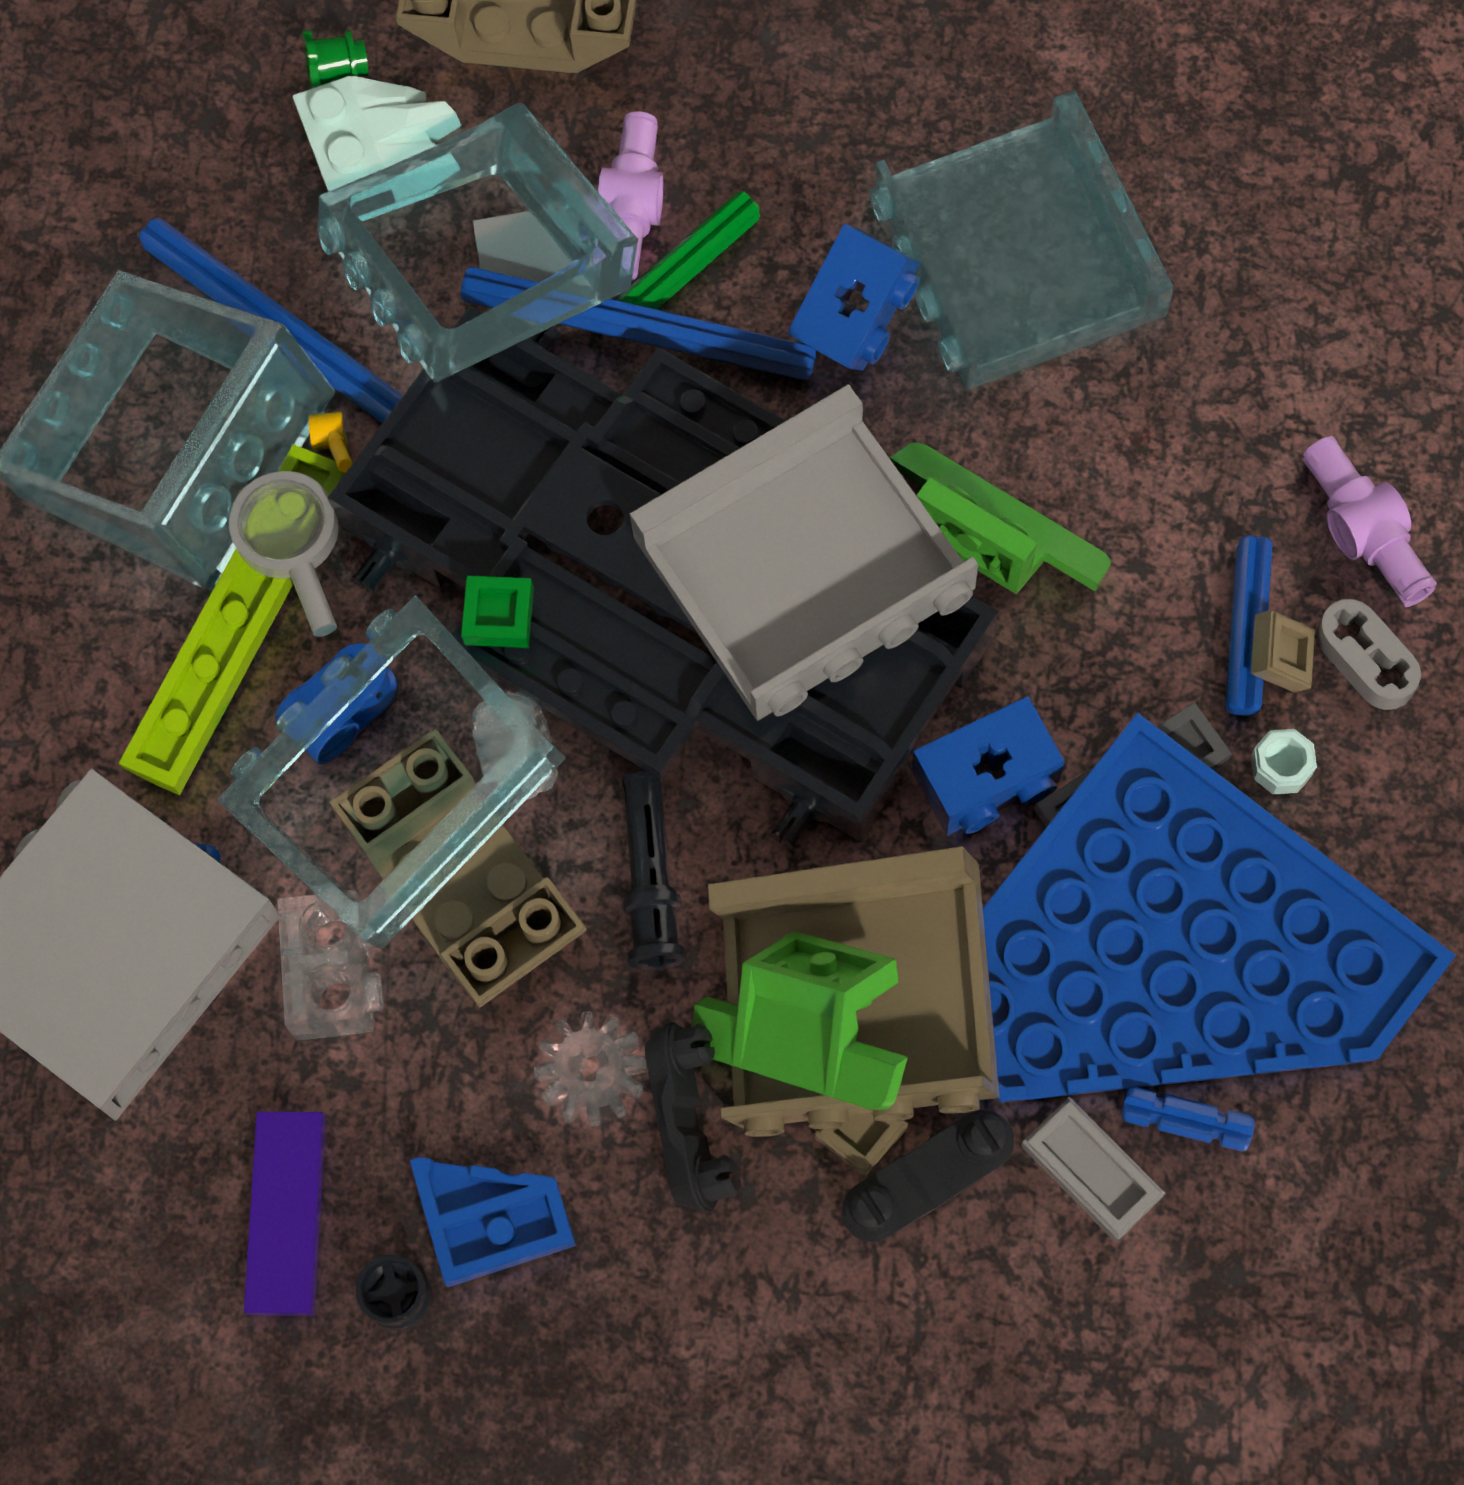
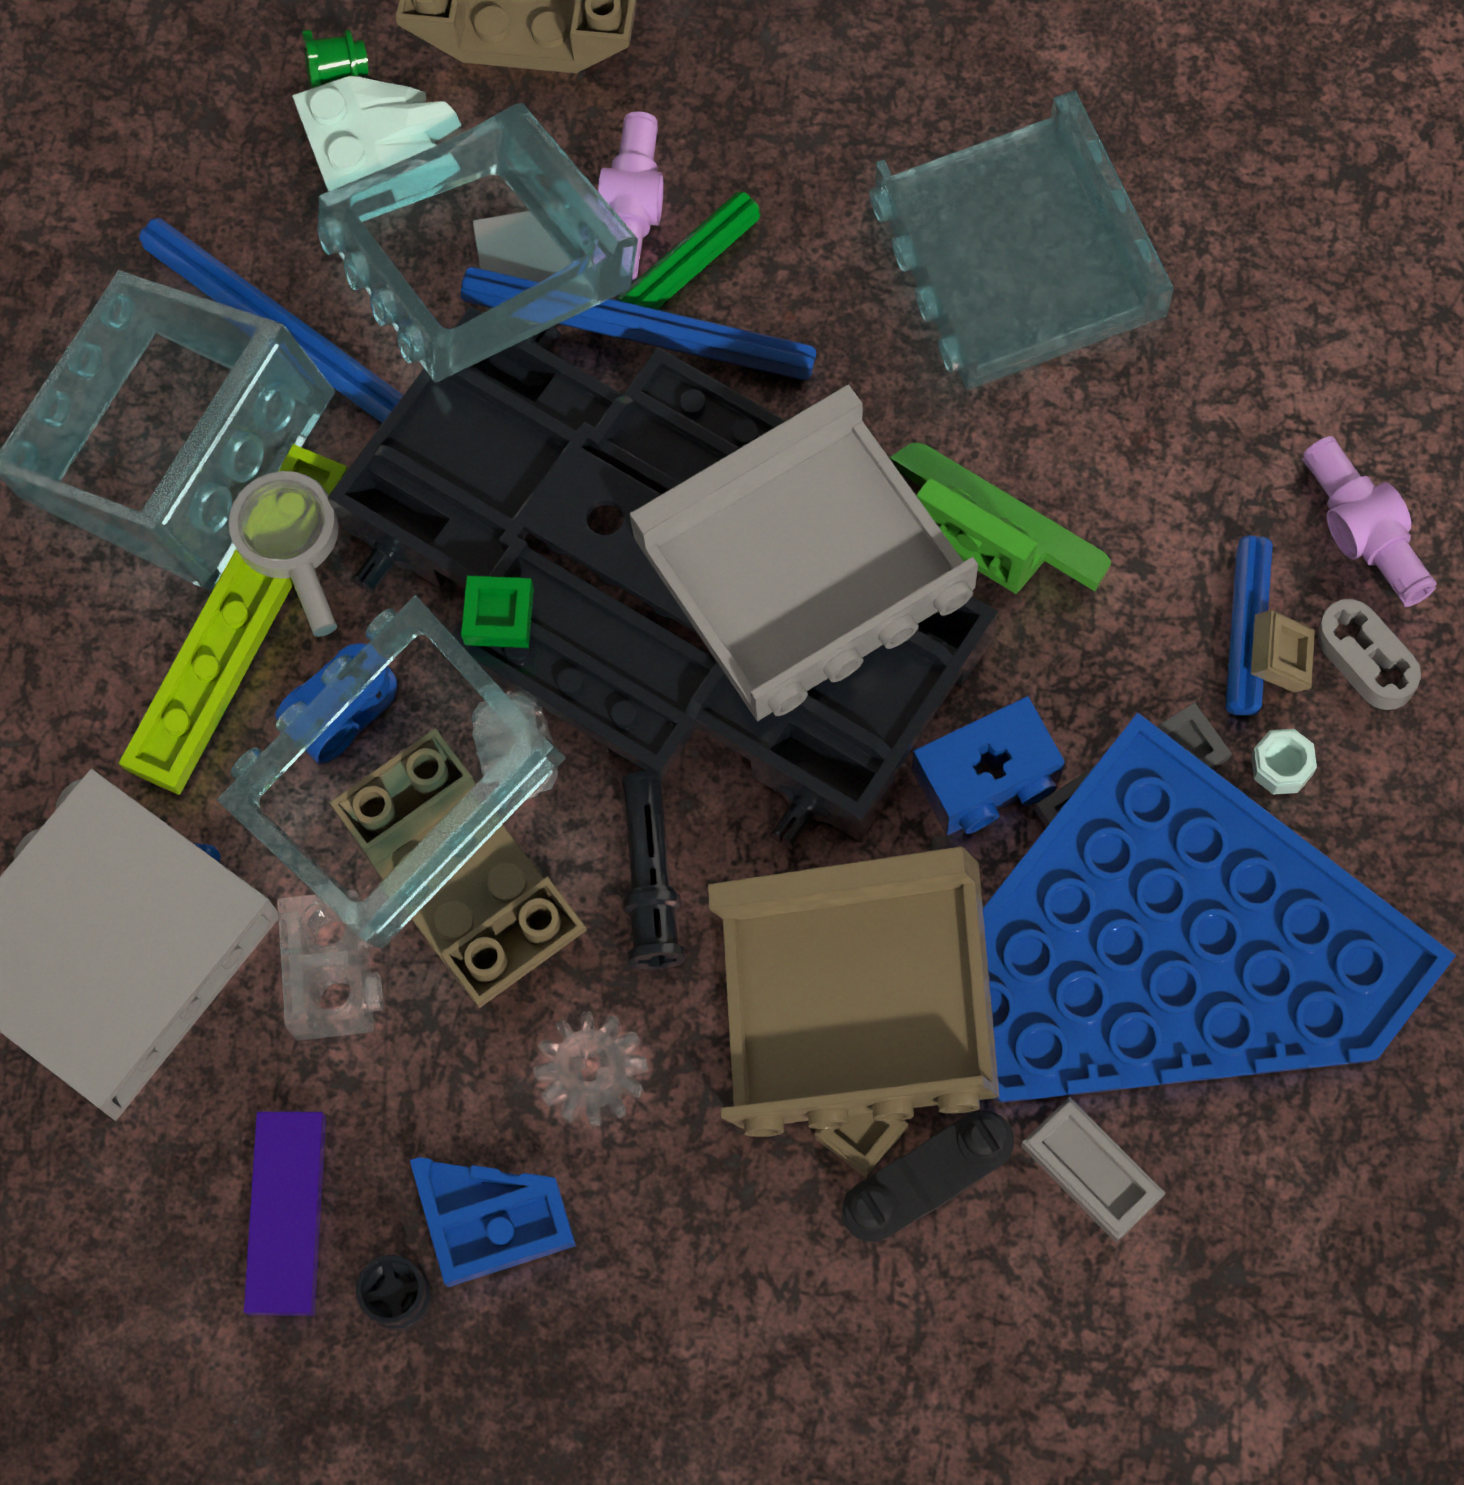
yellow hand [309,412,353,472] -> none
black piece [645,1022,740,1213] -> none
bright green plate [691,931,908,1110] -> none
blue brick [786,223,921,371] -> none
blue axle [1121,1087,1255,1151] -> none

